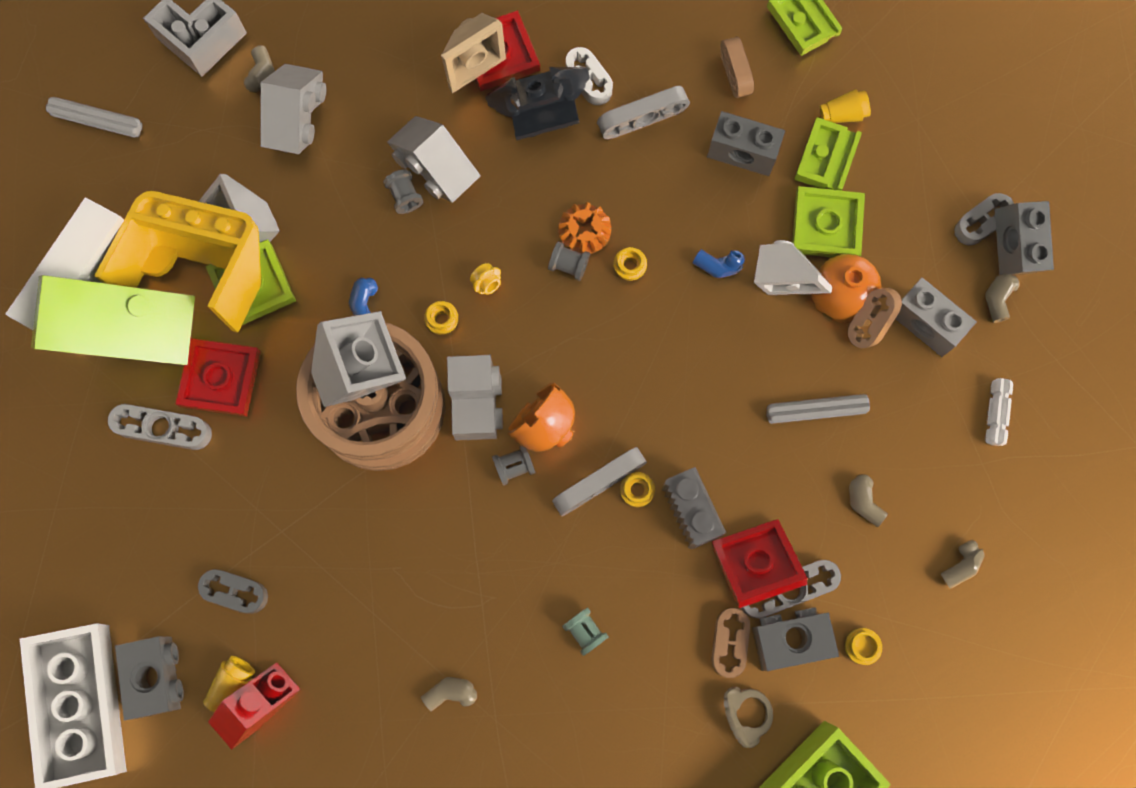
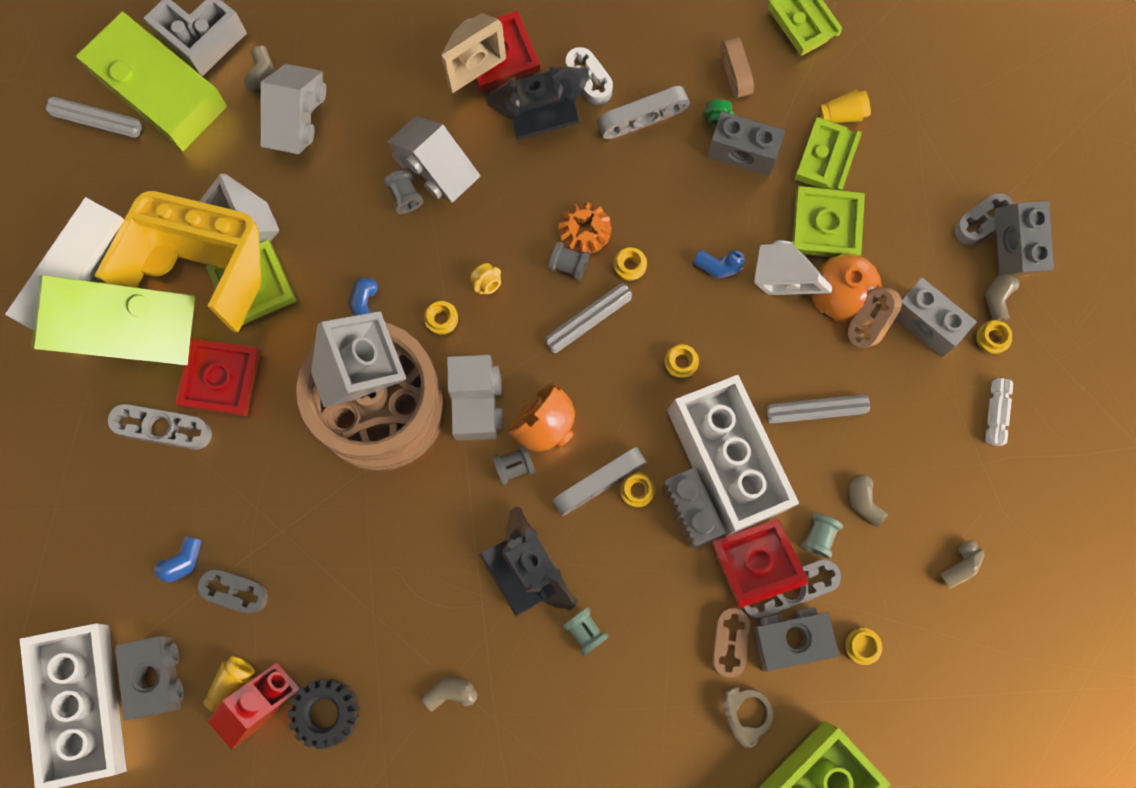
none -> lime brick [76,11,228,152]
none -> blue arm [154,536,202,582]
none -> black tyre [288,679,360,749]
none -> black piece [479,507,578,617]
none -> light grey axle [545,283,632,353]
none -> yellow plate [664,344,699,379]
none -> white brick [667,375,799,537]
none -> green plate [702,99,735,126]
none -> sand green bush [800,513,843,559]
none -> yellow plate [976,320,1012,354]

